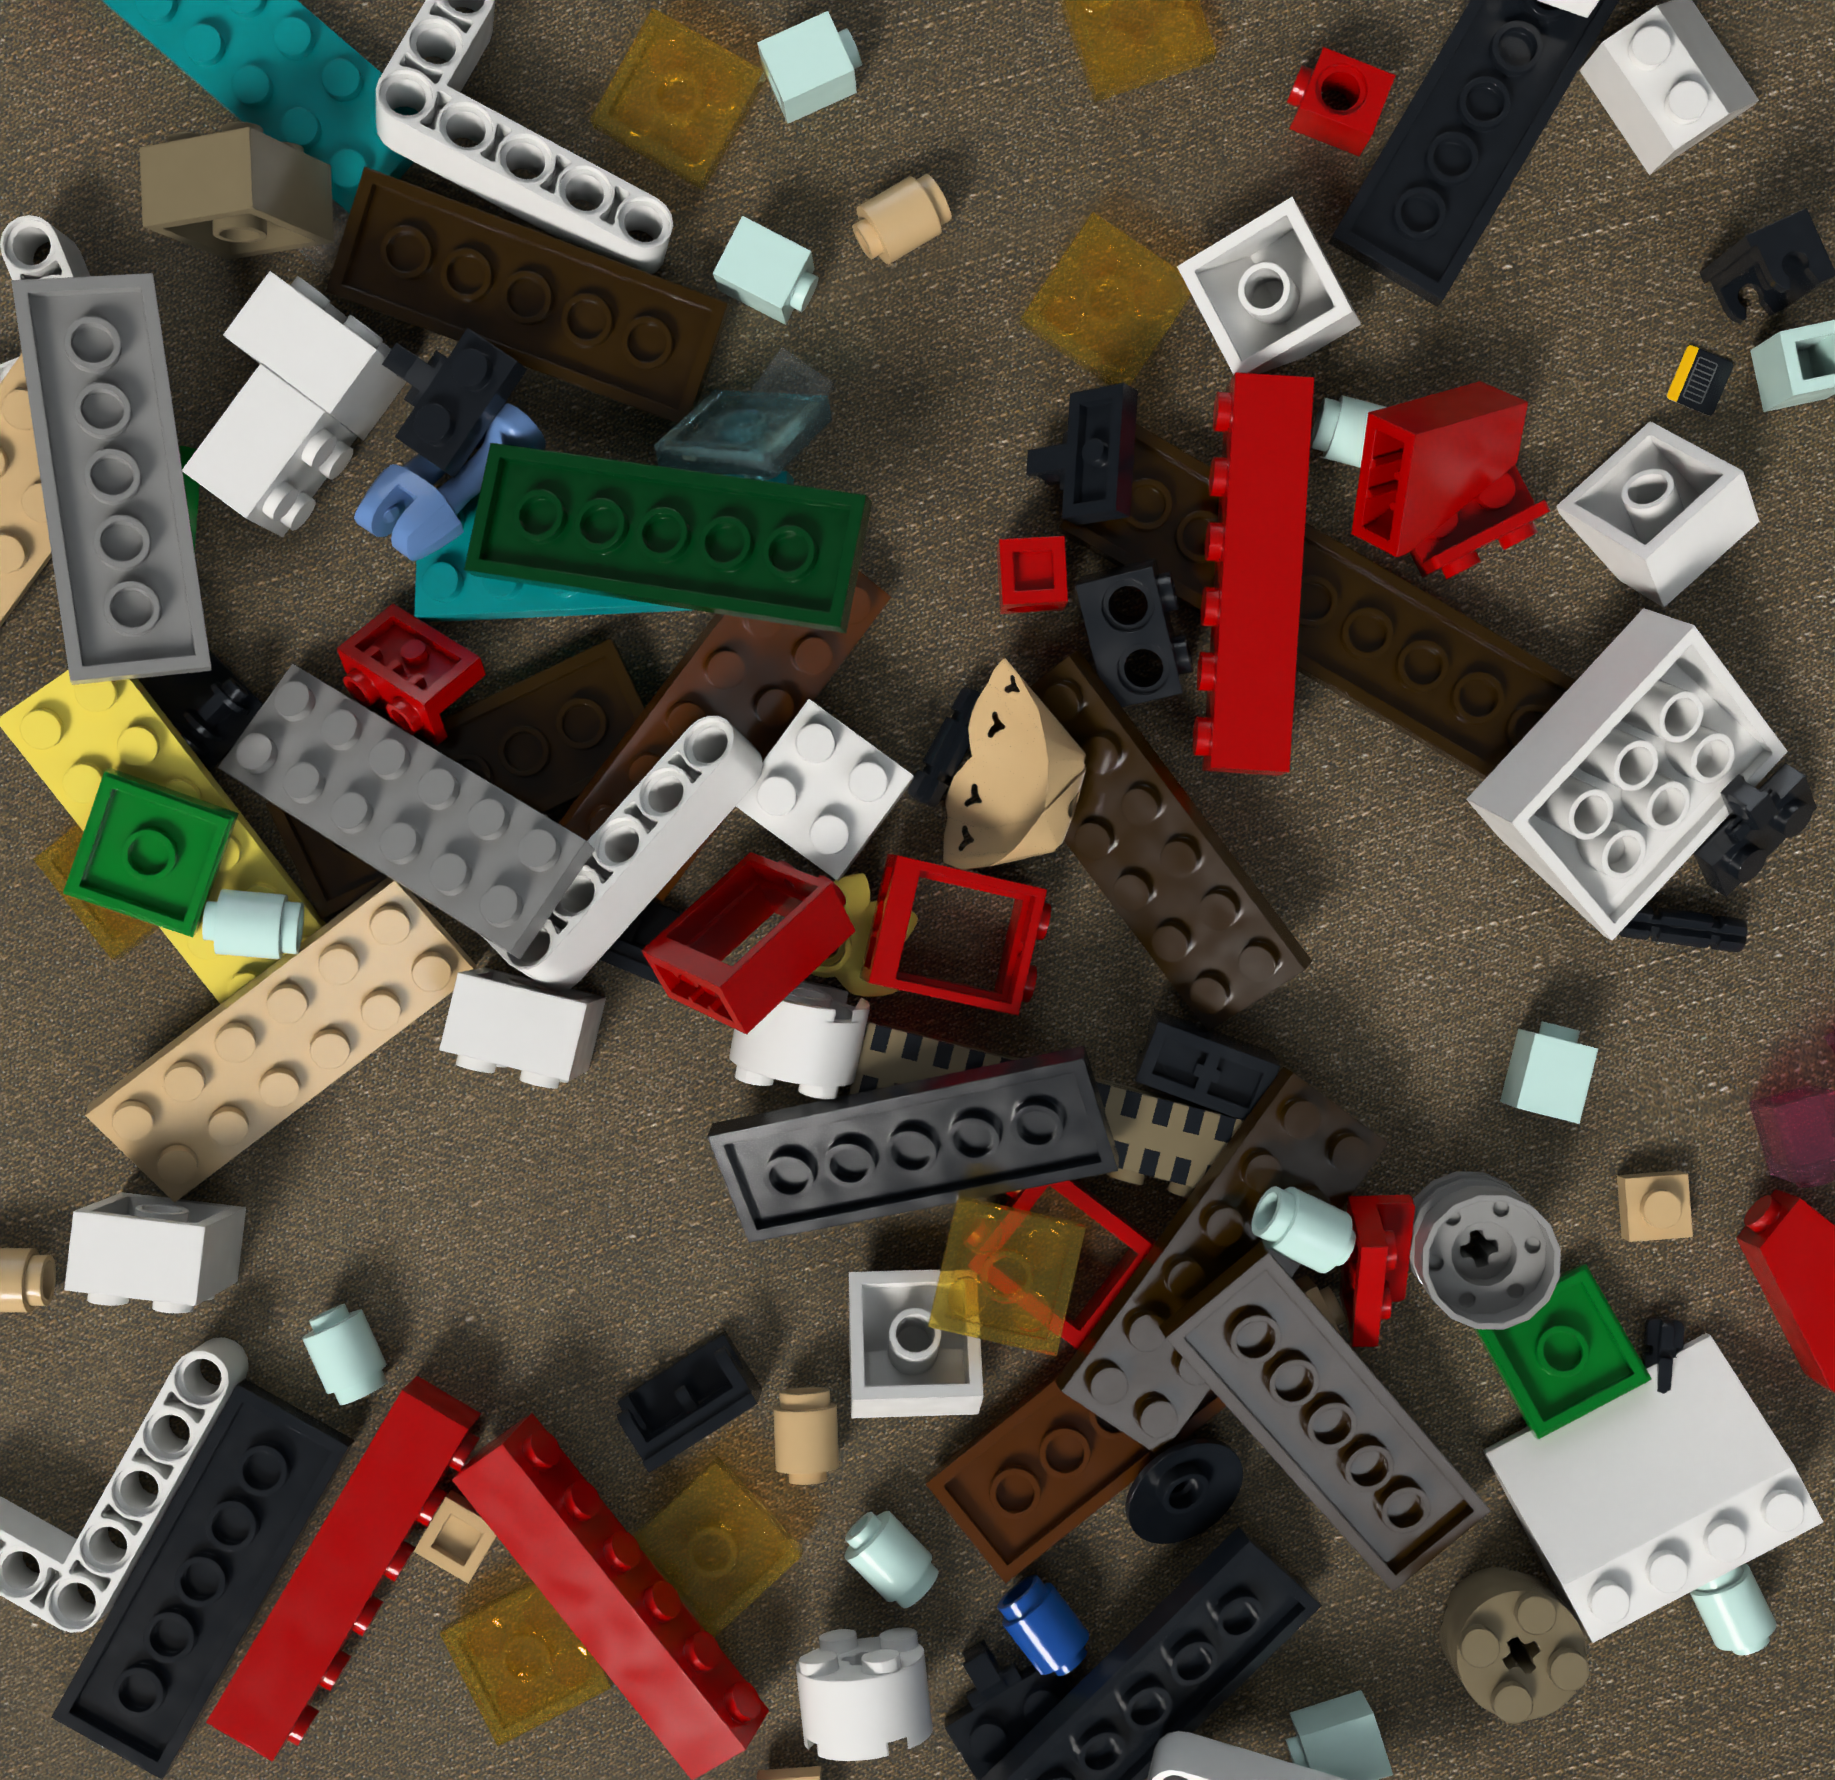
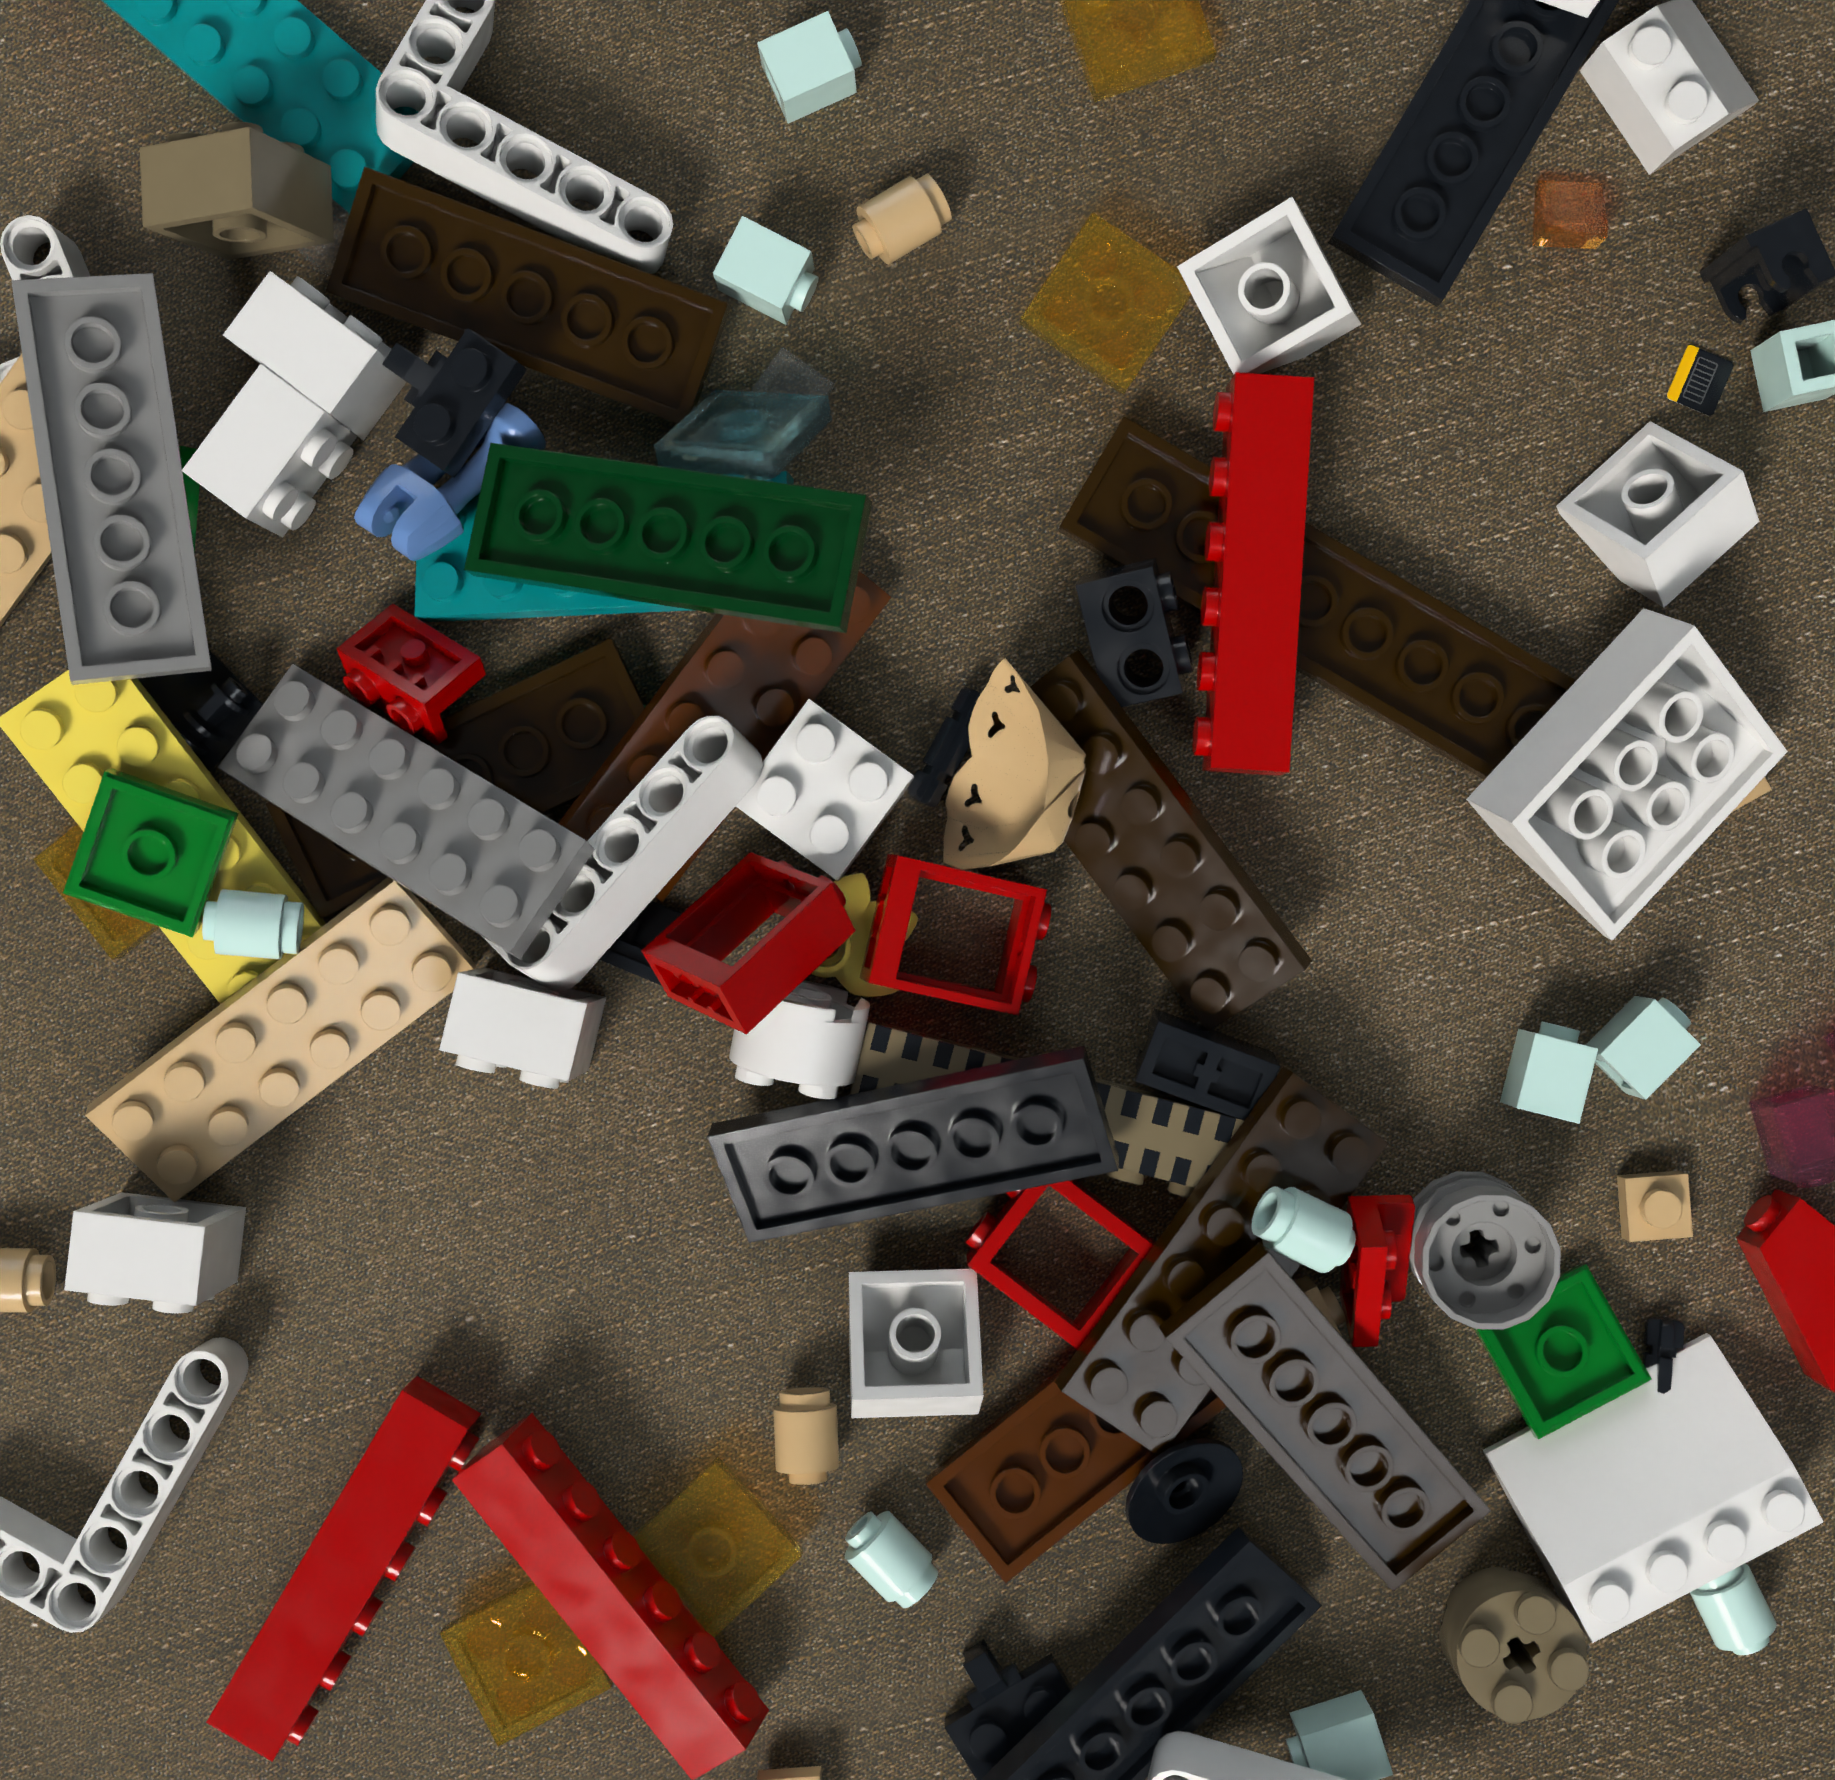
black plate [51,1379,355,1780] -> none
light aqua brick [302,1304,388,1405] -> none
tan plate [413,1490,497,1584] -> none
clear yellow plate [590,8,766,190] -> none
black hinge [617,1331,762,1473] -> none
white brick [796,1627,933,1761] -> none
clear yellow plate [928,1195,1086,1356] -> none
red brick [997,536,1068,614] -> none
blue brick [997,1574,1090,1676] -> none
black hinge [1026,383,1138,525] -> none
red brick [1286,47,1396,157] -> none
light aqua brick [1310,395,1386,468] -> none
red slope [1351,381,1528,557] -> none
red bracket [1409,465,1551,580] -> none
black axle [1618,905,1748,952] -> none
black hinge [1694,763,1817,897] -> none
none -> clear orange slope [1532,180,1608,249]
none -> light aqua brick [1586,996,1701,1100]

